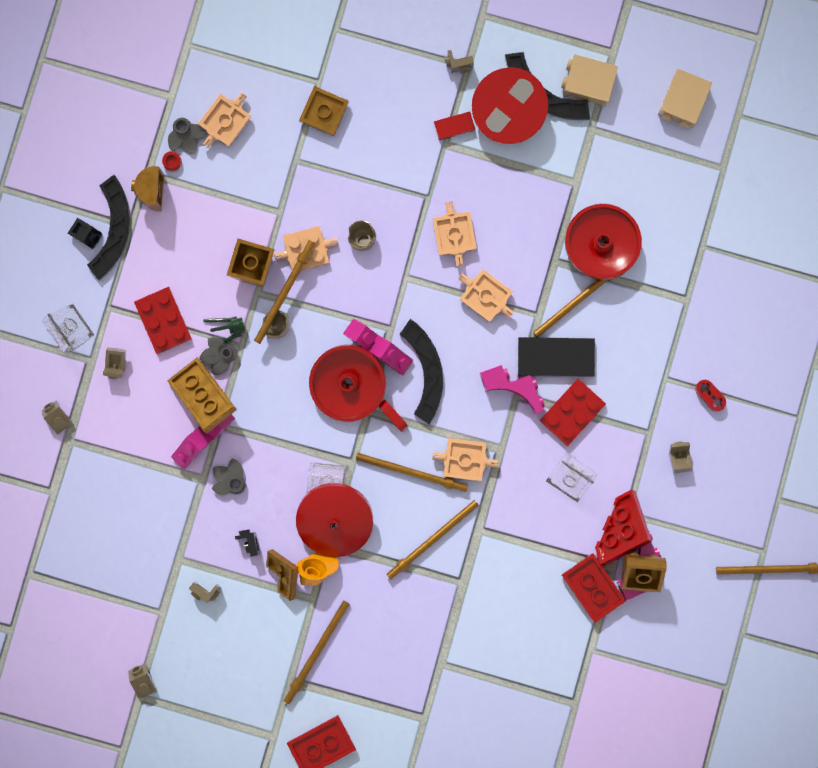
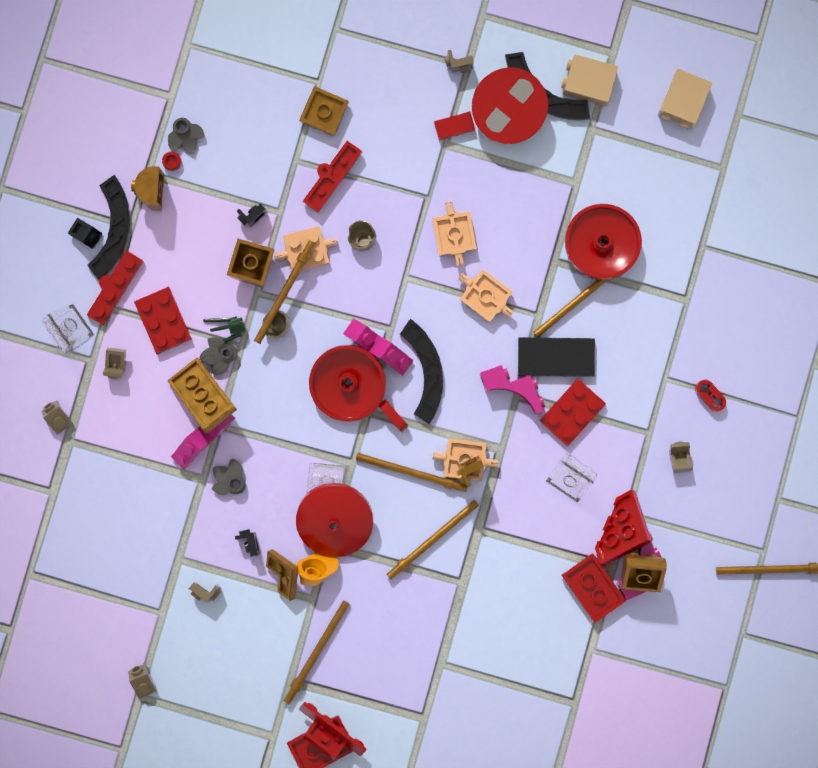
light nougat plate [198,92,252,148] -> none
none -> red hinge [86,250,144,326]
none -> black bracket [236,203,267,227]
none -> red bracket [299,702,367,760]
none -> red hinge [302,140,363,213]
none -> pearl gold bracket [456,455,484,487]

